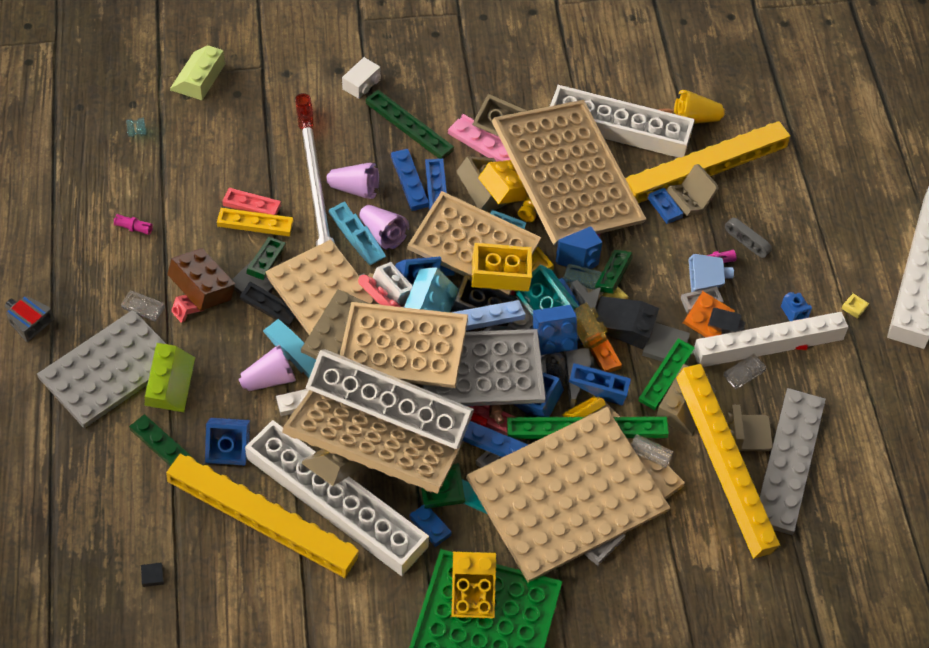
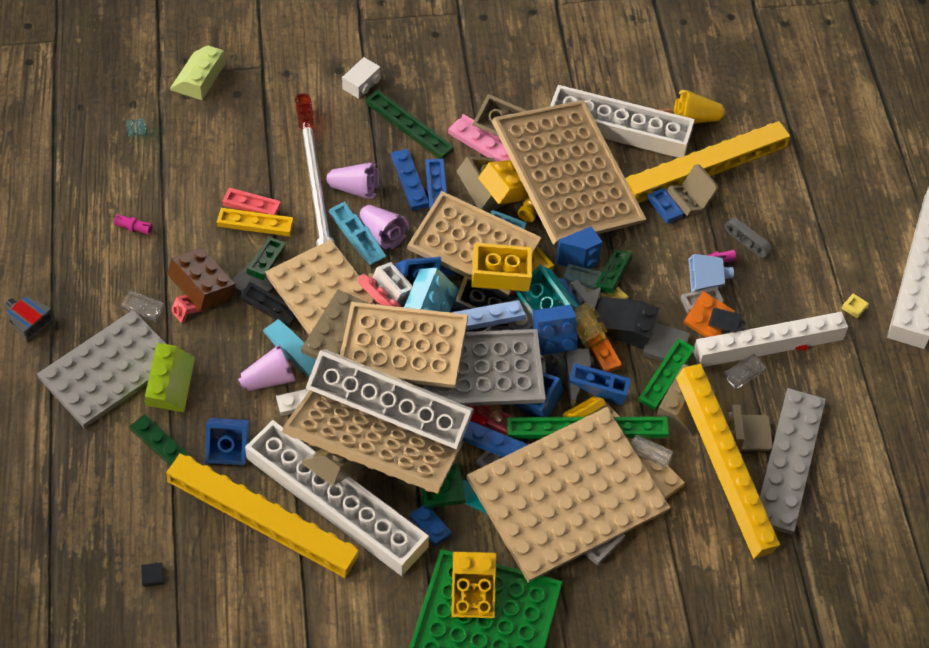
blue brick [781,292,812,321] -> none

